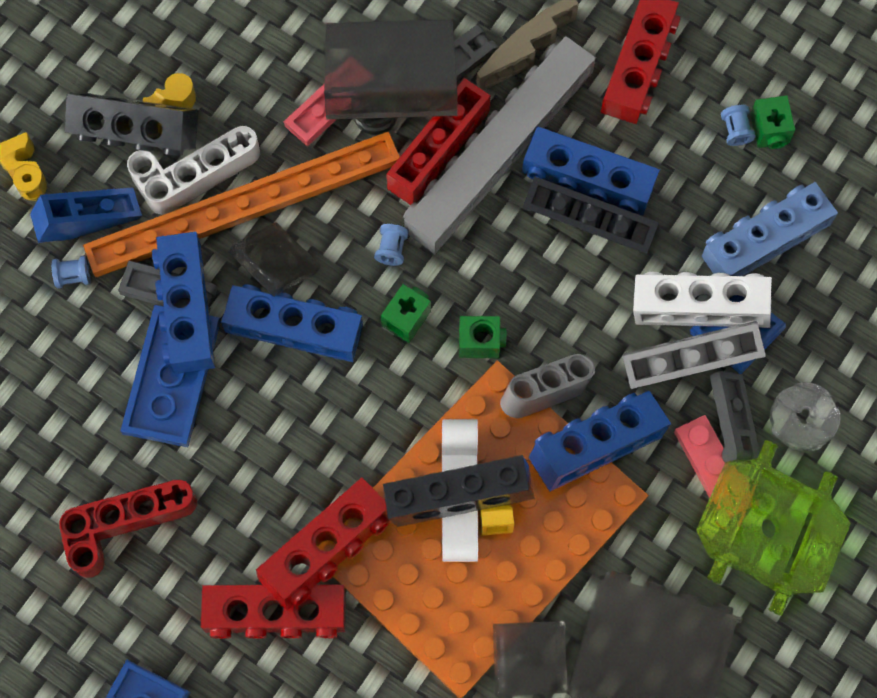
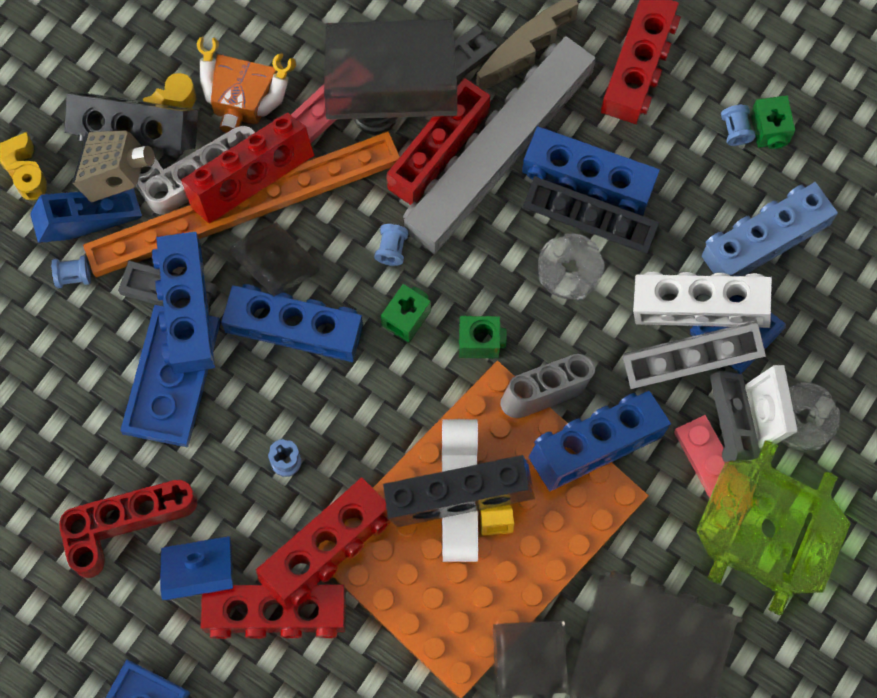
none -> dark tan torso [72,131,155,202]
none -> blue plate [160,536,233,600]
none -> red brick [181,112,314,224]
none -> torso [197,37,296,133]
none -> medium blue bush [268,439,301,477]
none -> clear plate [538,233,604,300]
none -> white plate [745,365,798,451]

